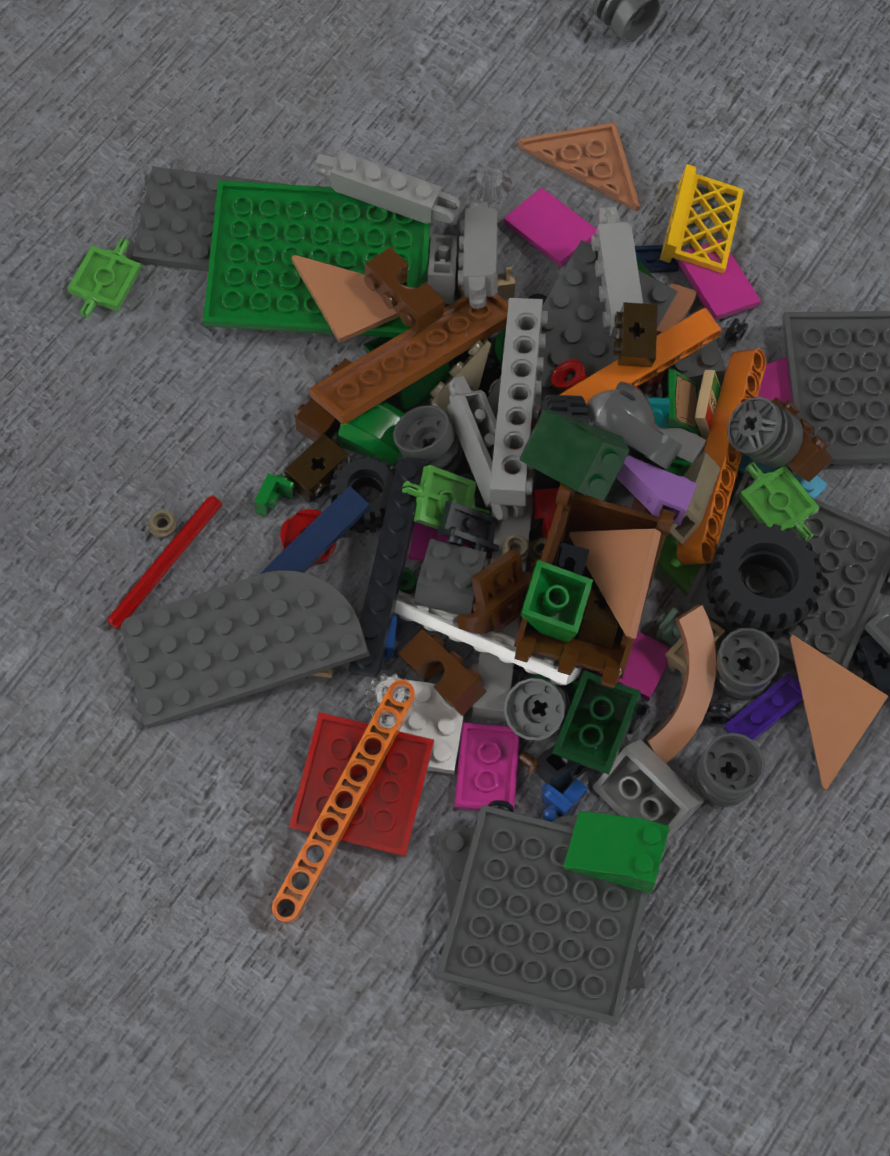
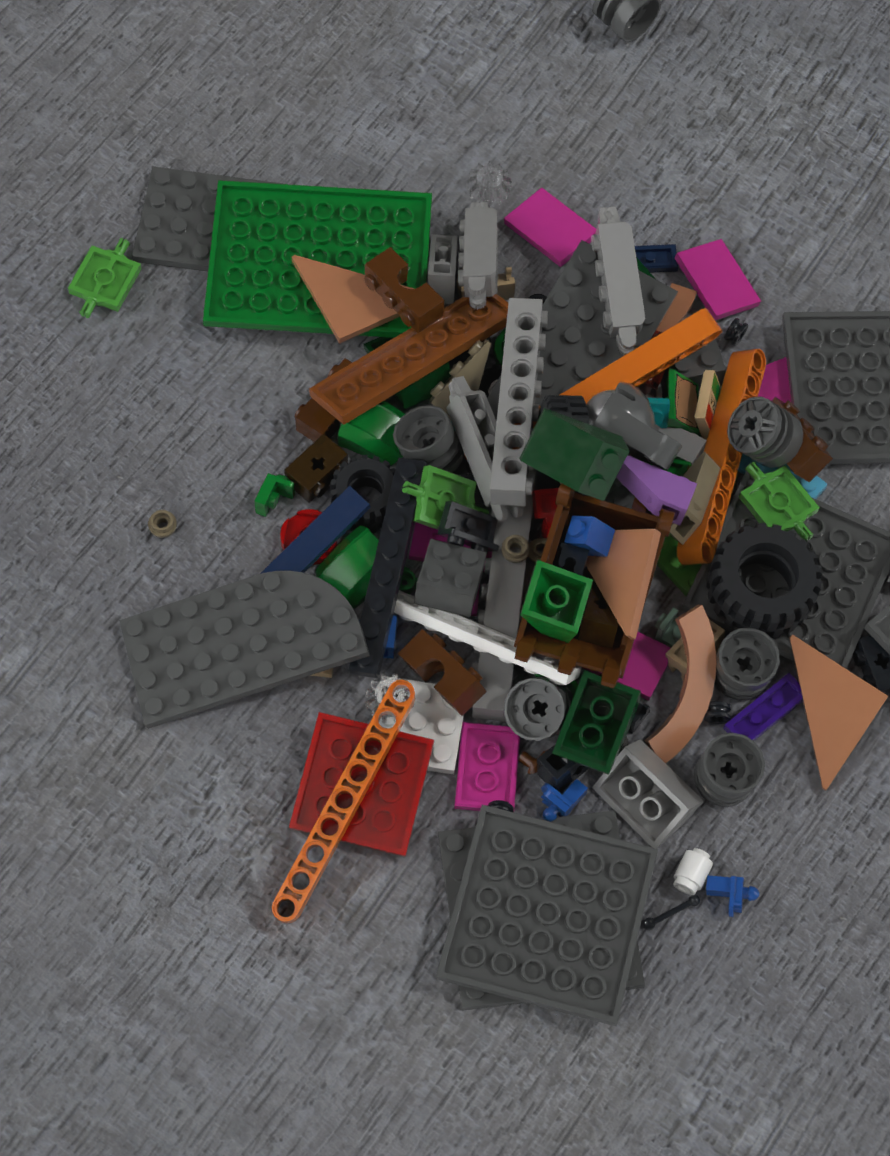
red axle [107,495,222,629] -> none
light grey hinge [315,151,460,224] -> none
reddish brown plate [456,549,537,633] -> none
nougat tile [517,122,640,211] -> none
red piece [551,359,587,391] -> none
green slope [563,811,670,894] -> none
dark brown brick [614,302,658,367] -> none
yellow fence [660,164,744,274] -> none
none -> green slope [316,525,379,609]
none -> blue slope [564,516,615,557]
none -> black hinge [643,895,700,930]
none -> white brick [673,848,713,895]
none -> blue piece [706,875,760,917]

